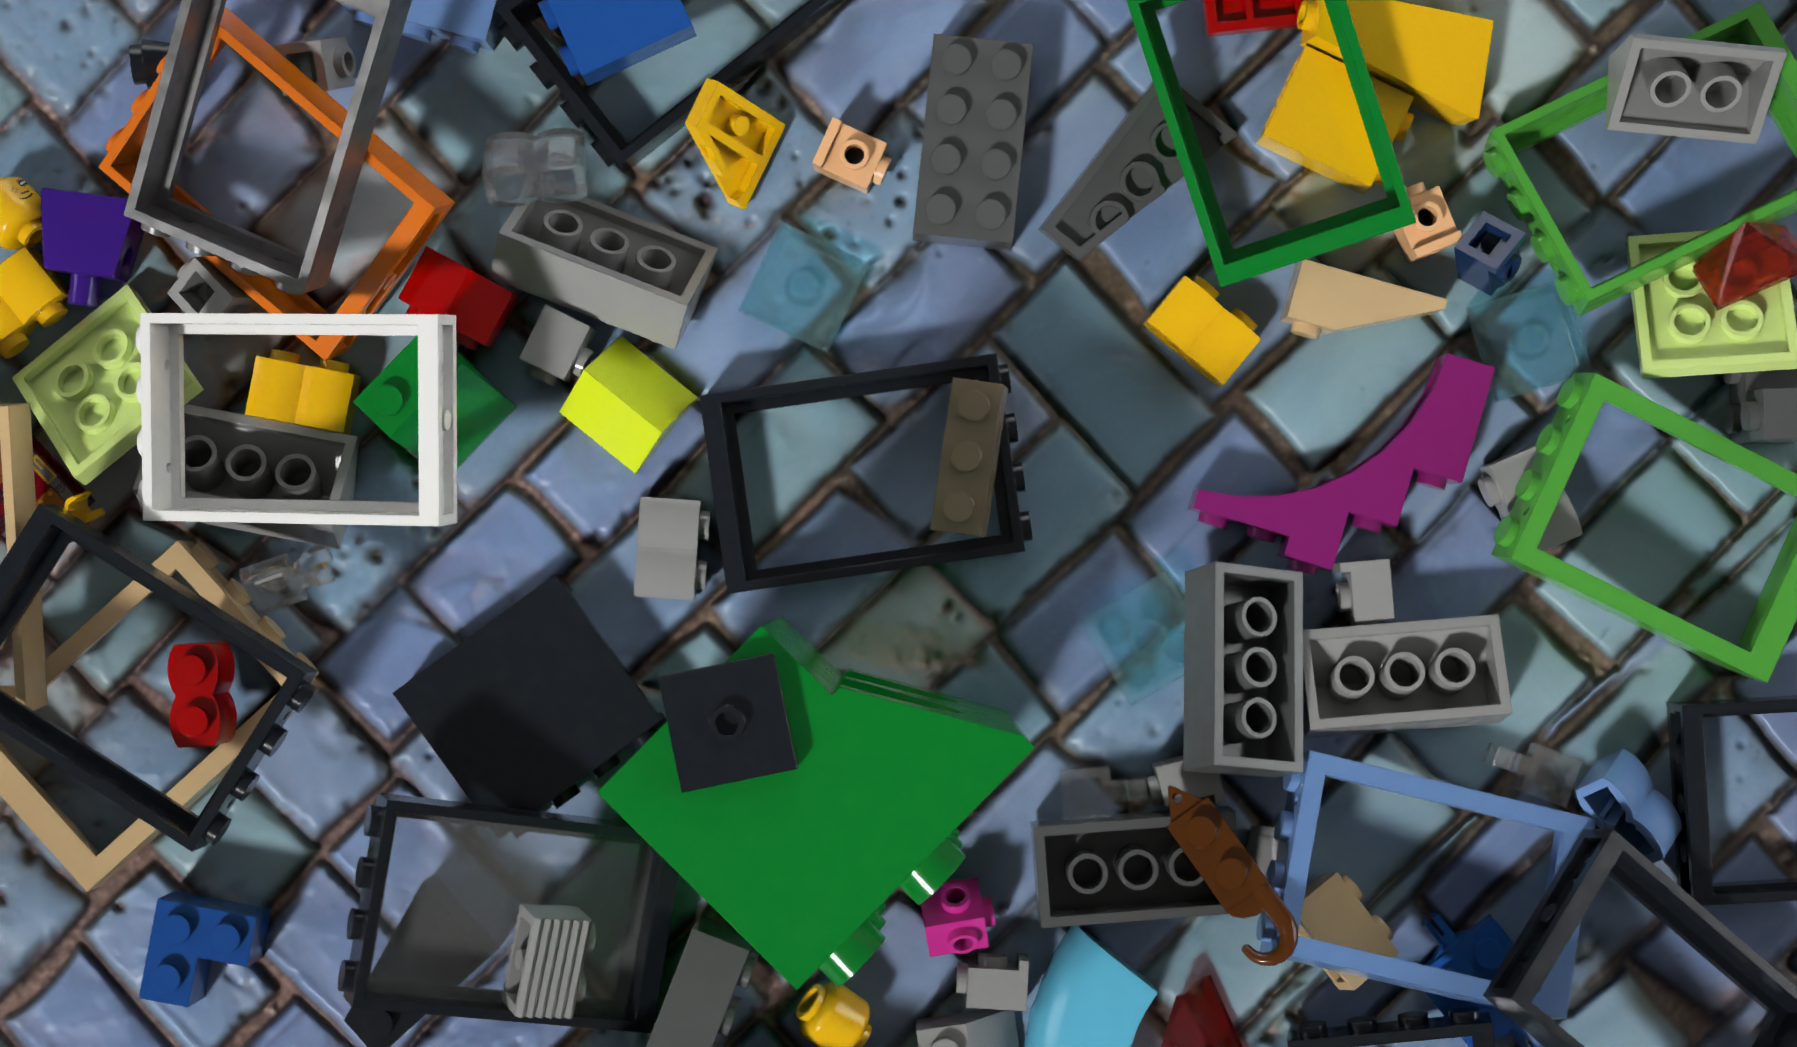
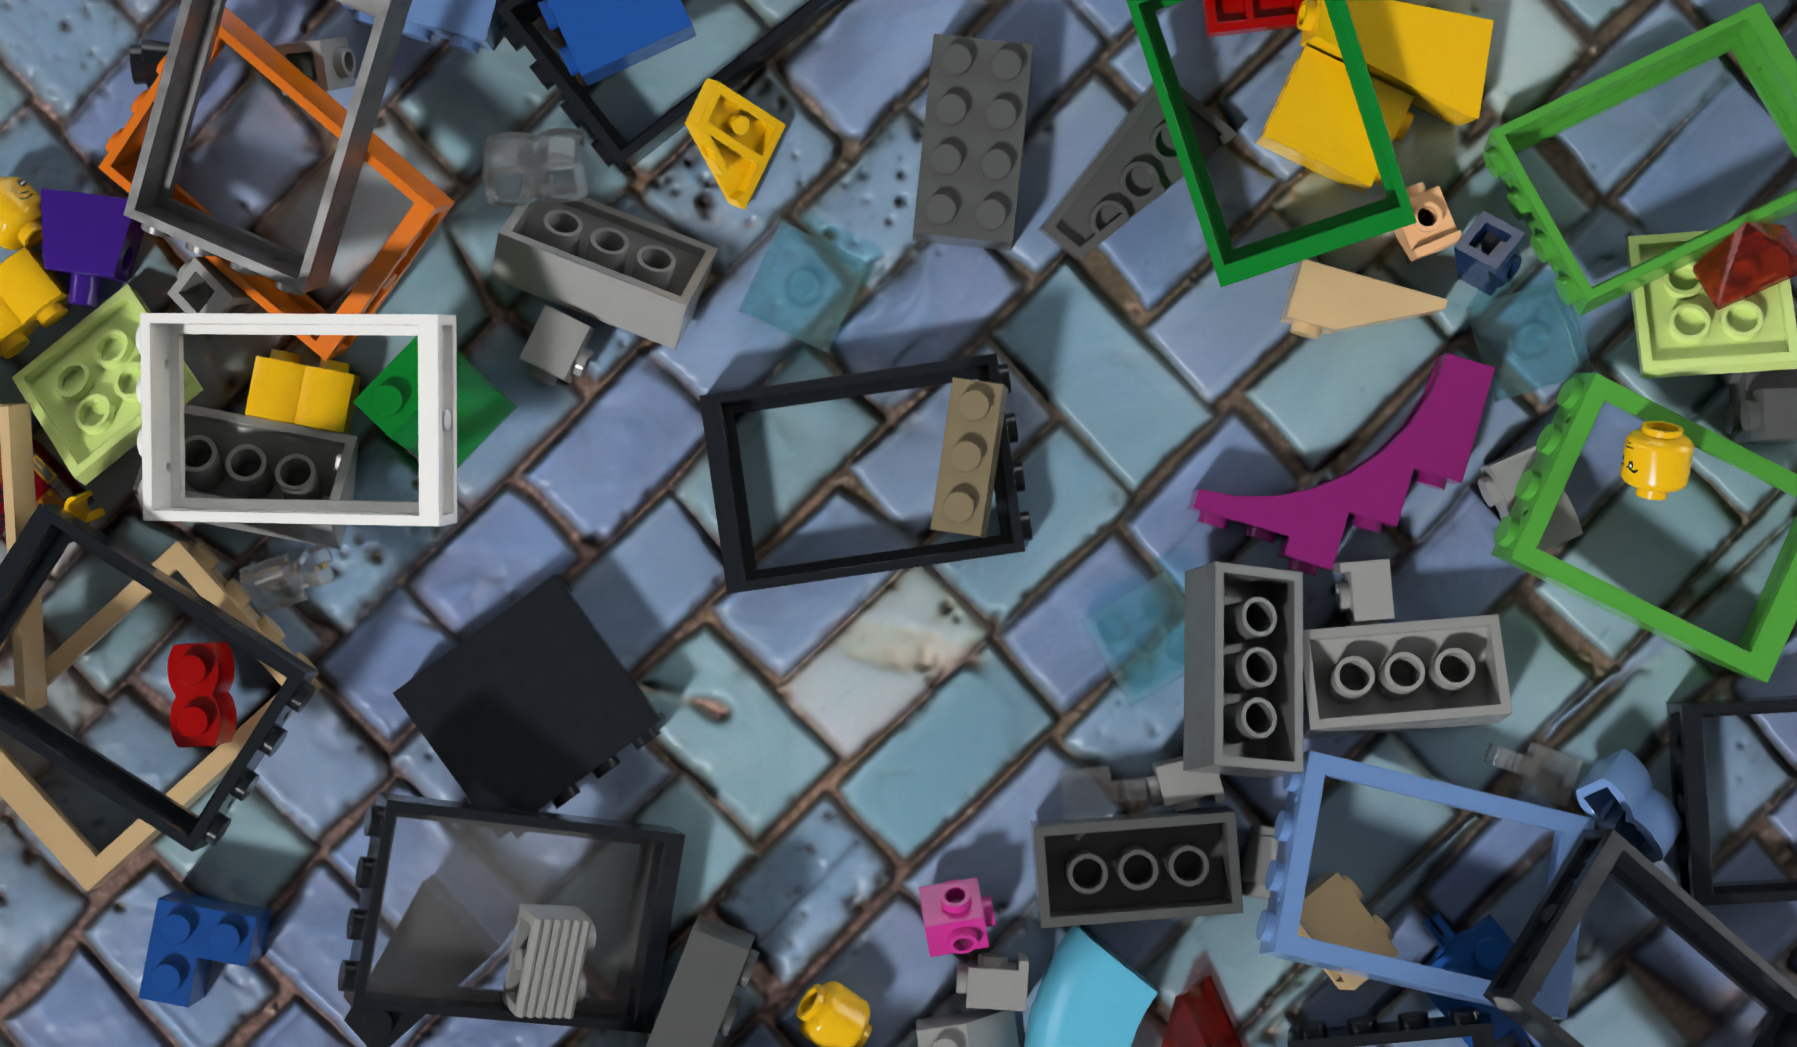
red brick [398,246,520,351] -> none
neon yellow slope [559,336,698,474] -> none
green brick [597,617,1035,990] -> none
light grey brick [634,497,711,600] -> none
black plate [658,652,798,793] -> none
light nougat brick [812,117,892,194] -> none
yellow brick [1143,276,1261,387] -> none
reddish brown plate [1166,785,1298,966] -> none
light grey slope [1605,33,1787,144] -> none
none -> yellow head [1620,421,1694,500]

